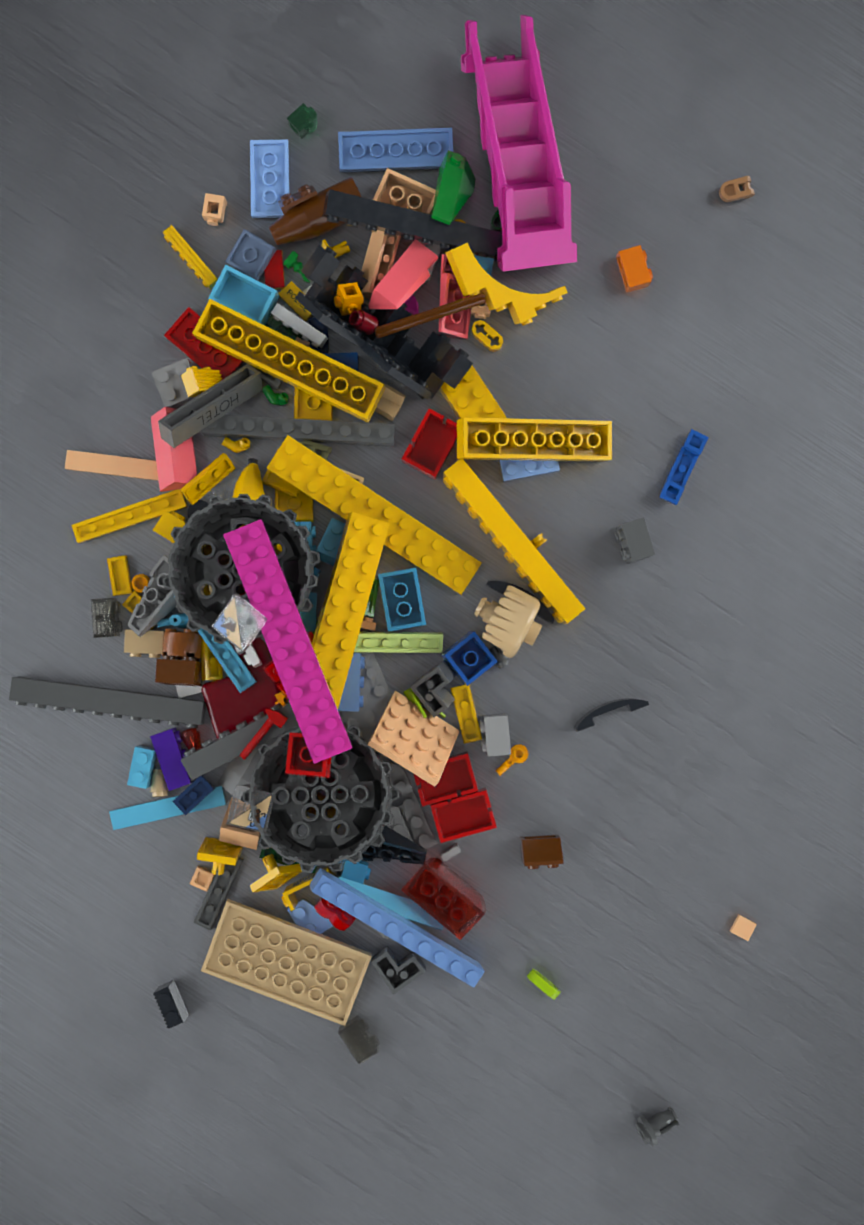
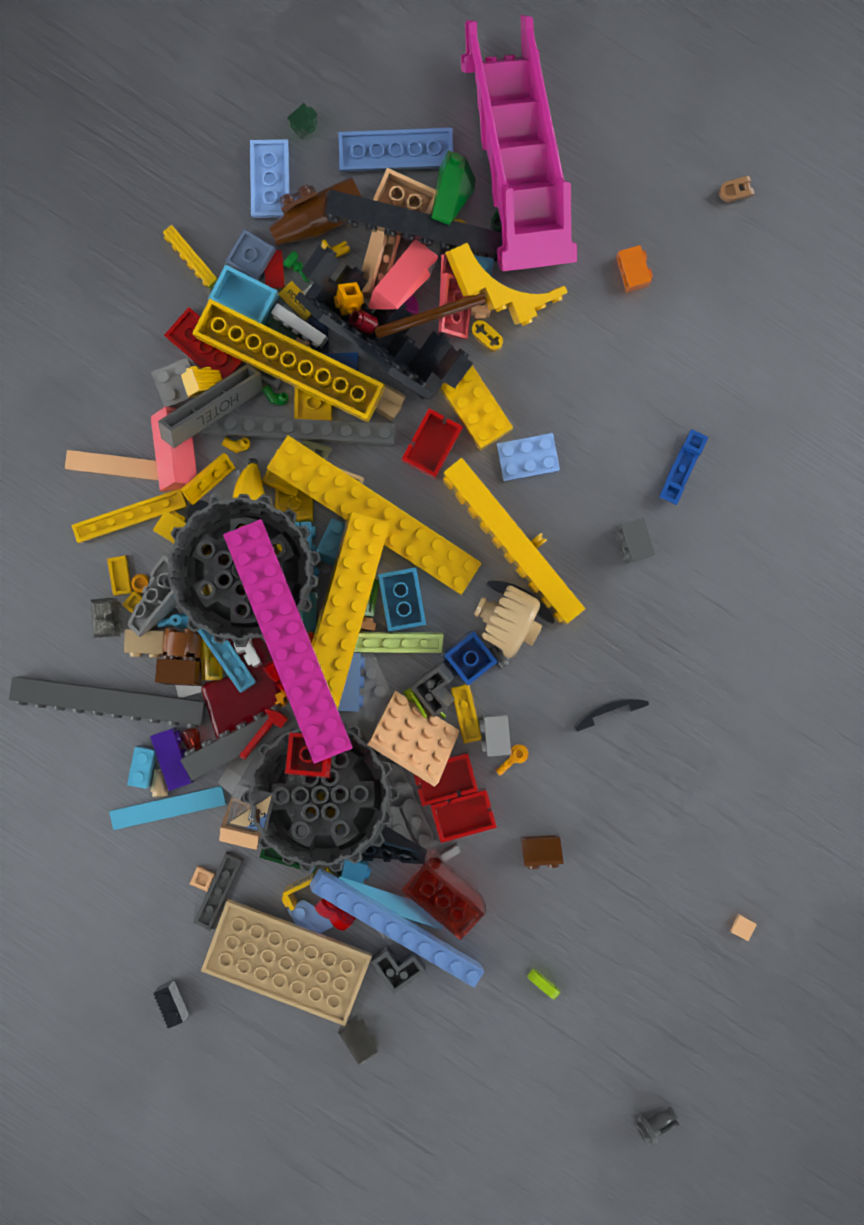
dark blue plate [172,775,215,816] -> none
yellow tile [197,837,243,875] -> none
light nougat brick [202,193,227,226] -> none
tile [212,594,268,652] -> none
yellow tile [250,854,302,892] -> none
yellow brick [457,417,612,462] -> none

